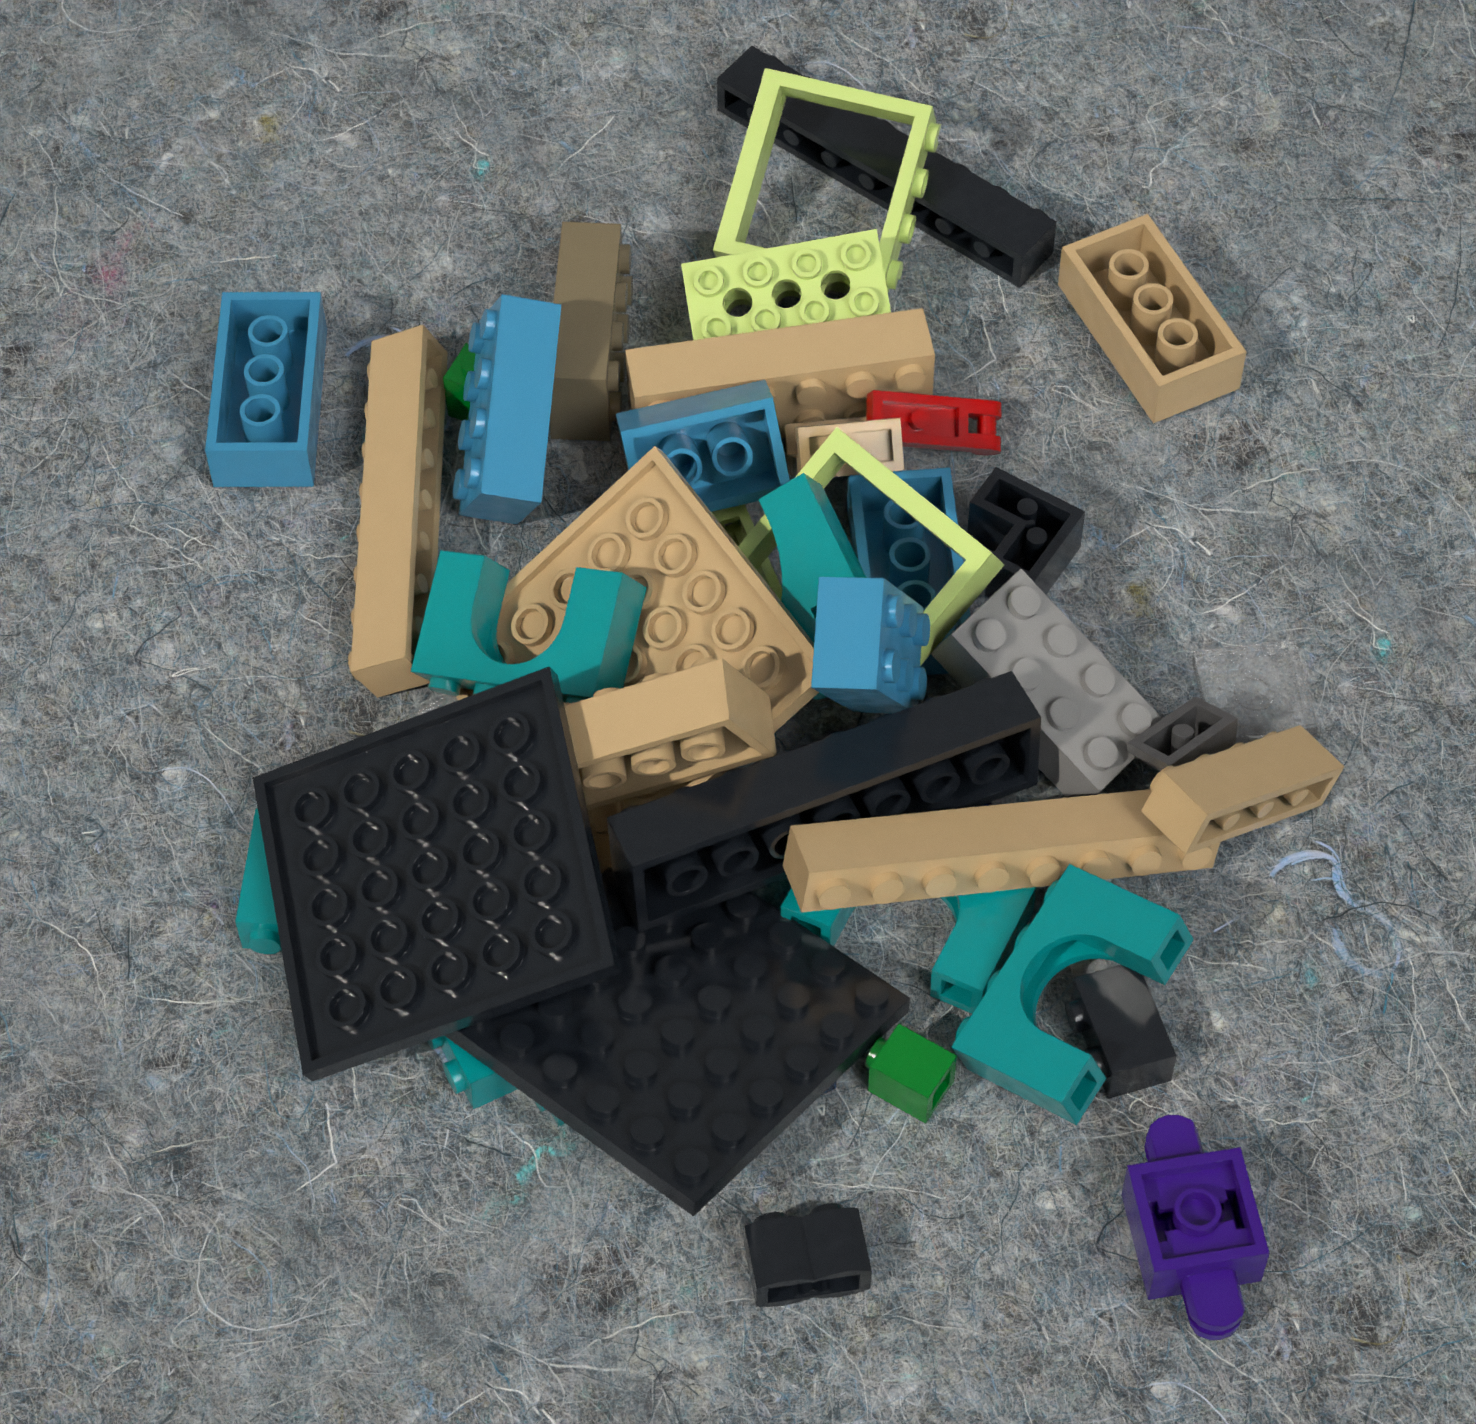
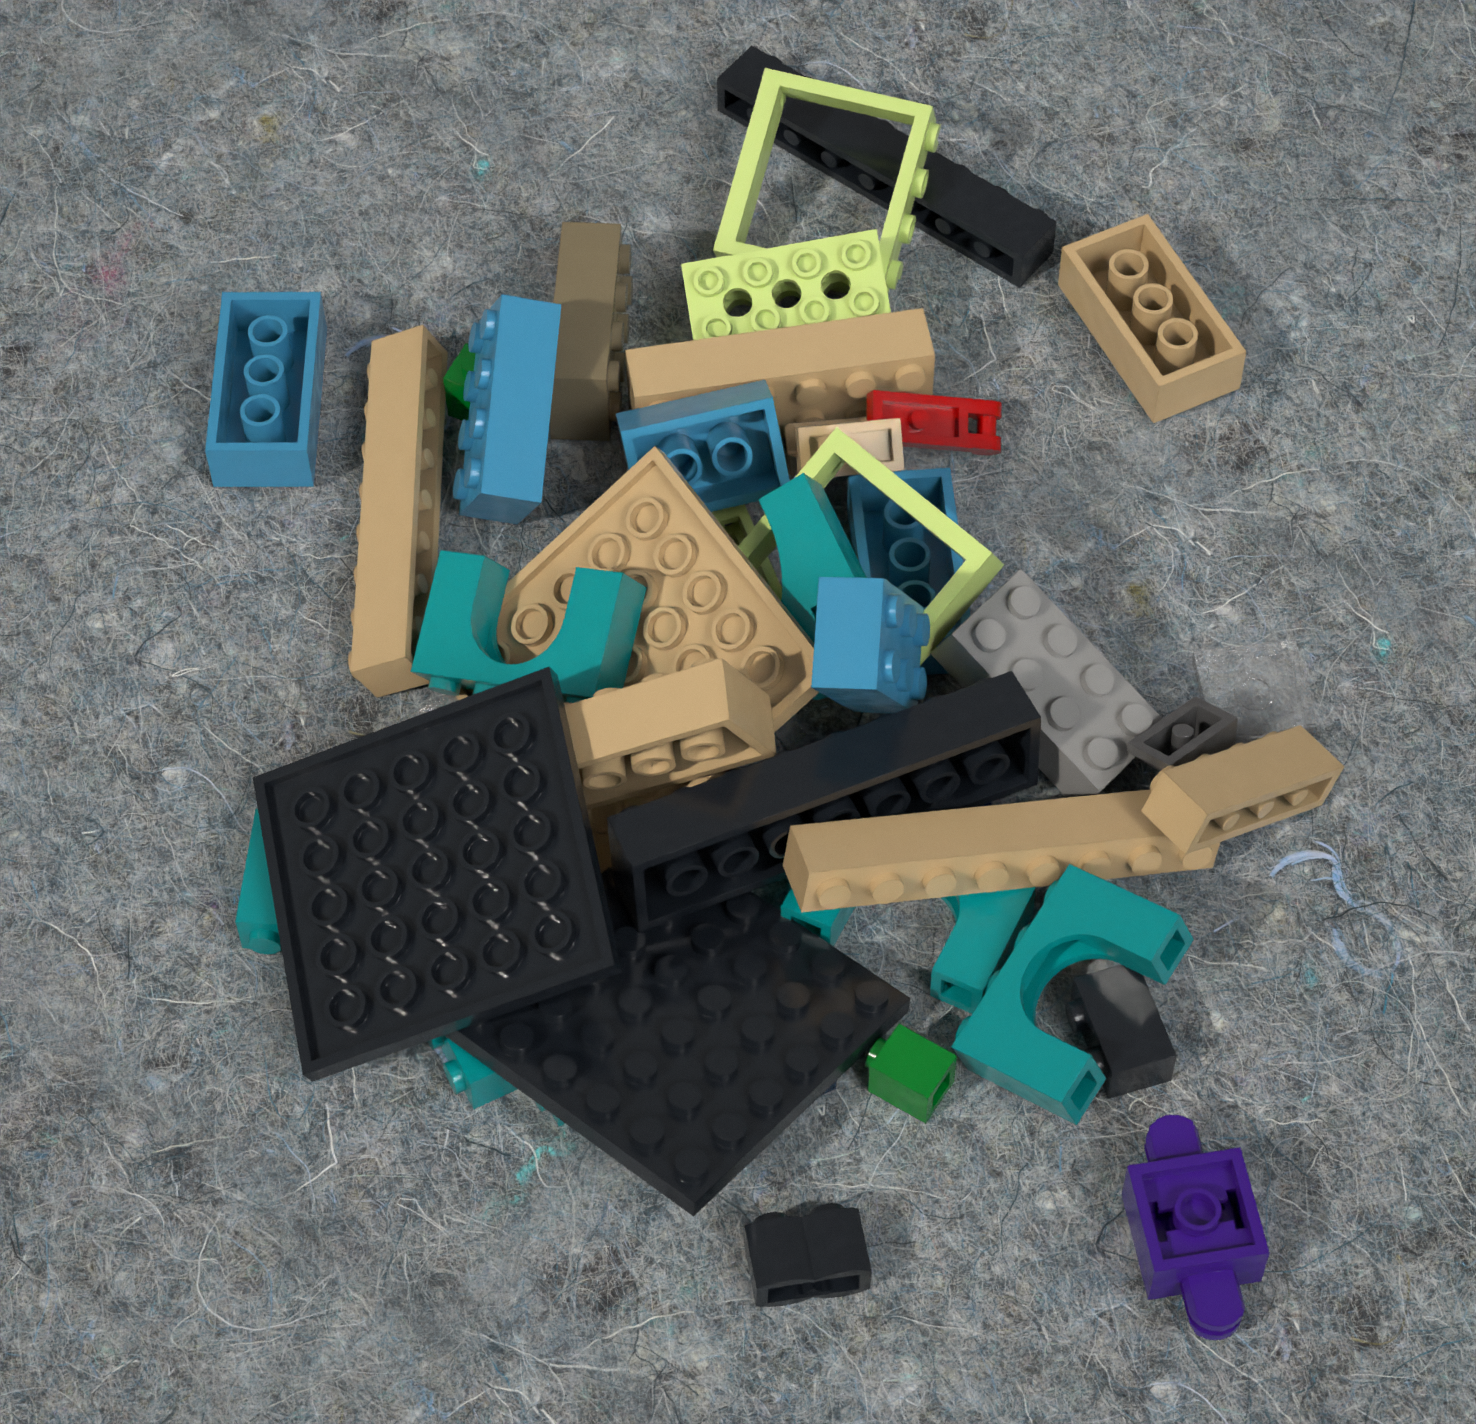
black brick [967,467,1085,598] -> none

